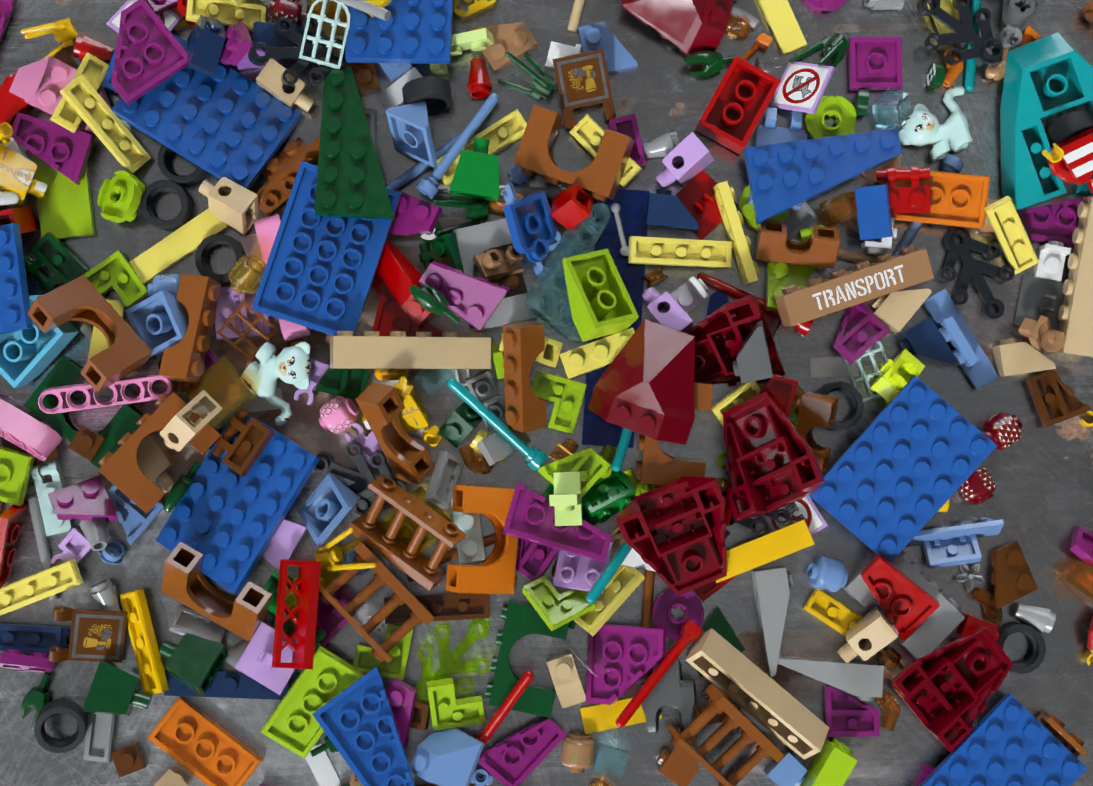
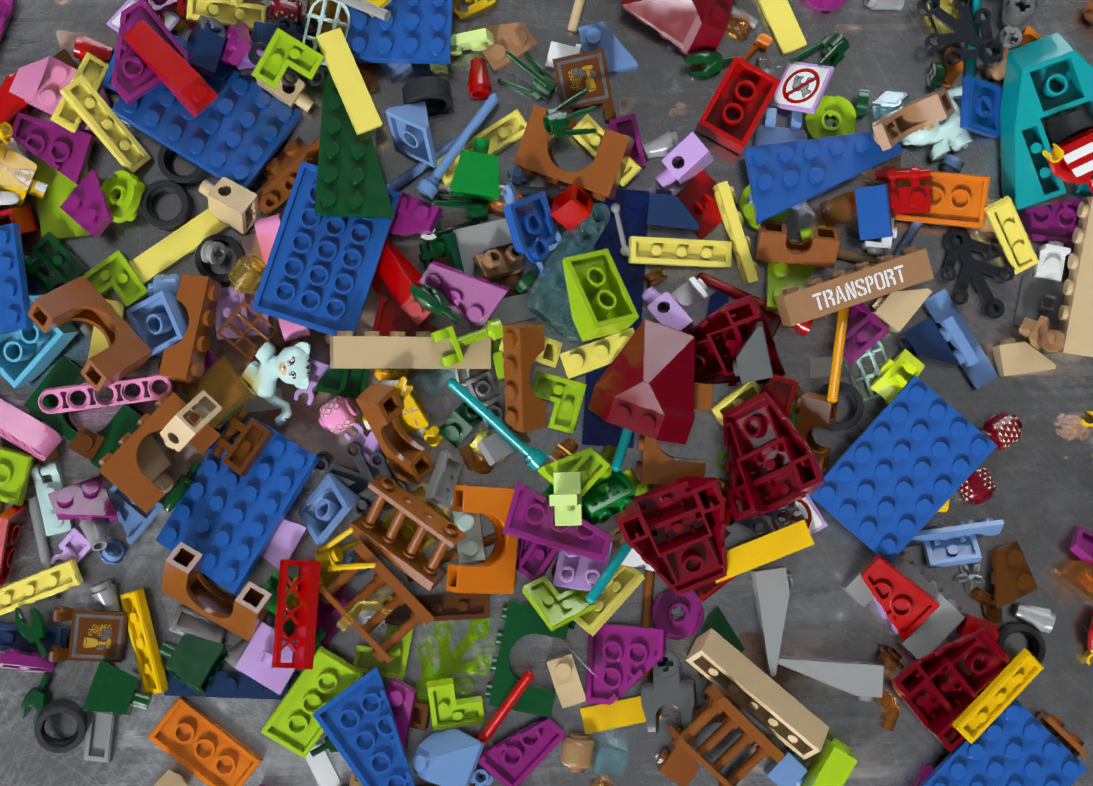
yellow plant [20,18,78,60] -> none
reddish brown plate [111,742,147,778] -> none
white sticker [377,67,422,110] -> none
red piece [615,619,704,728] -> none
yellow tile [802,588,867,642] -> none
medium blue head [807,556,848,592] -> none
magenta wing [824,685,880,737] -> none
tan torso [837,606,899,663] -> none
magenta plate [848,37,903,91] -> none
reddish brown wing [1025,370,1091,428] -> none
none -> dark green hand [15,607,49,658]
none -> magenta wing [60,170,113,239]
none -> red slope [122,19,218,118]
none -> light grey bush [201,240,226,266]
none -> lime plate [251,28,325,89]
none -> light yellow tile [315,27,382,135]
none -> clear yellow arm [337,596,393,632]
none -> lime bar [430,317,503,368]
none -> dark green tile [514,269,539,294]
none -> dark green plant [543,88,597,138]
none -> light orange bar [827,308,849,403]
none -> medium nougat arch [872,87,955,151]
none -> yellow tile [951,648,1044,744]
none -> blue plate [960,75,1003,138]

